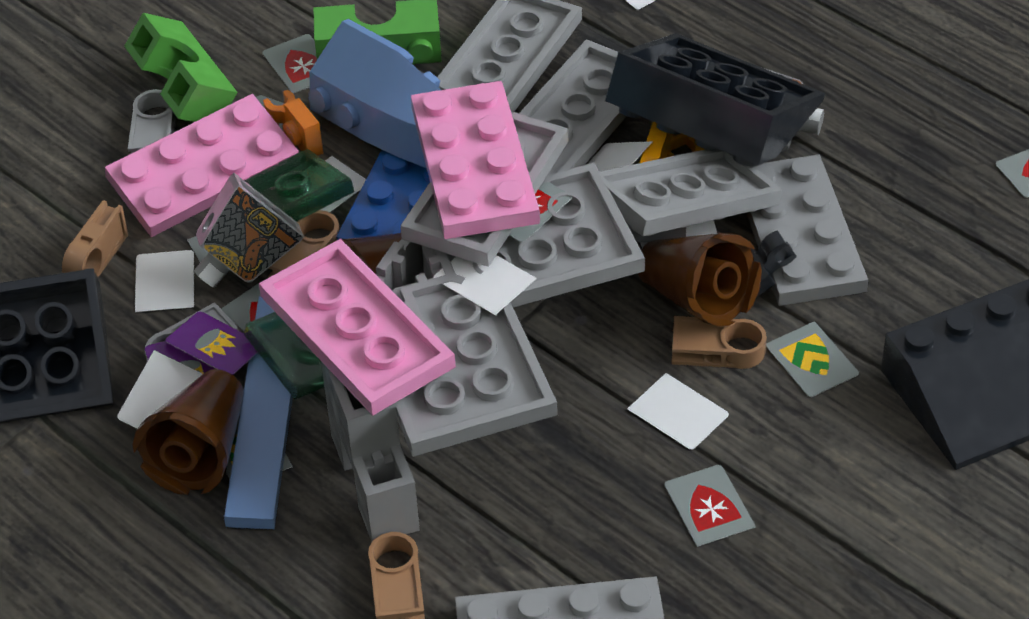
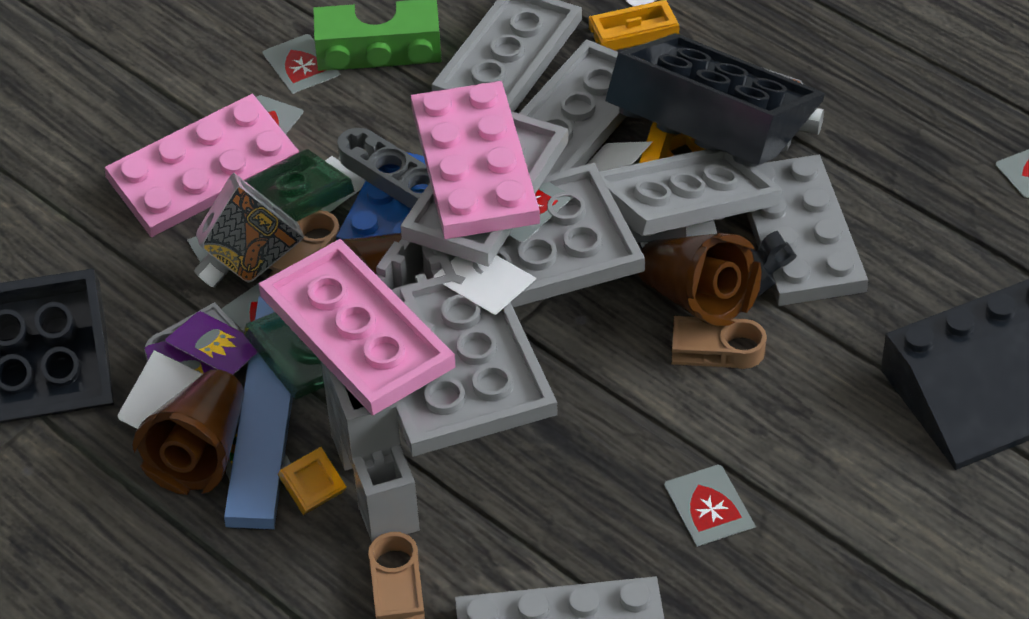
medium nougat piece [62,200,128,277] -> none
bright green arch [124,13,238,122] -> none
light grey piece [128,89,178,154] -> none
white sticker [135,250,194,312] -> none
orange plate [263,90,323,160] -> none
medium blue wedge [309,19,441,168] -> none
white sticker [627,373,729,449] -> none
light grey sticker [766,321,859,397] -> none
none -> light orange tile [278,447,347,515]
none -> dark grey beam [337,128,430,209]
none -> light orange tile [589,0,679,50]

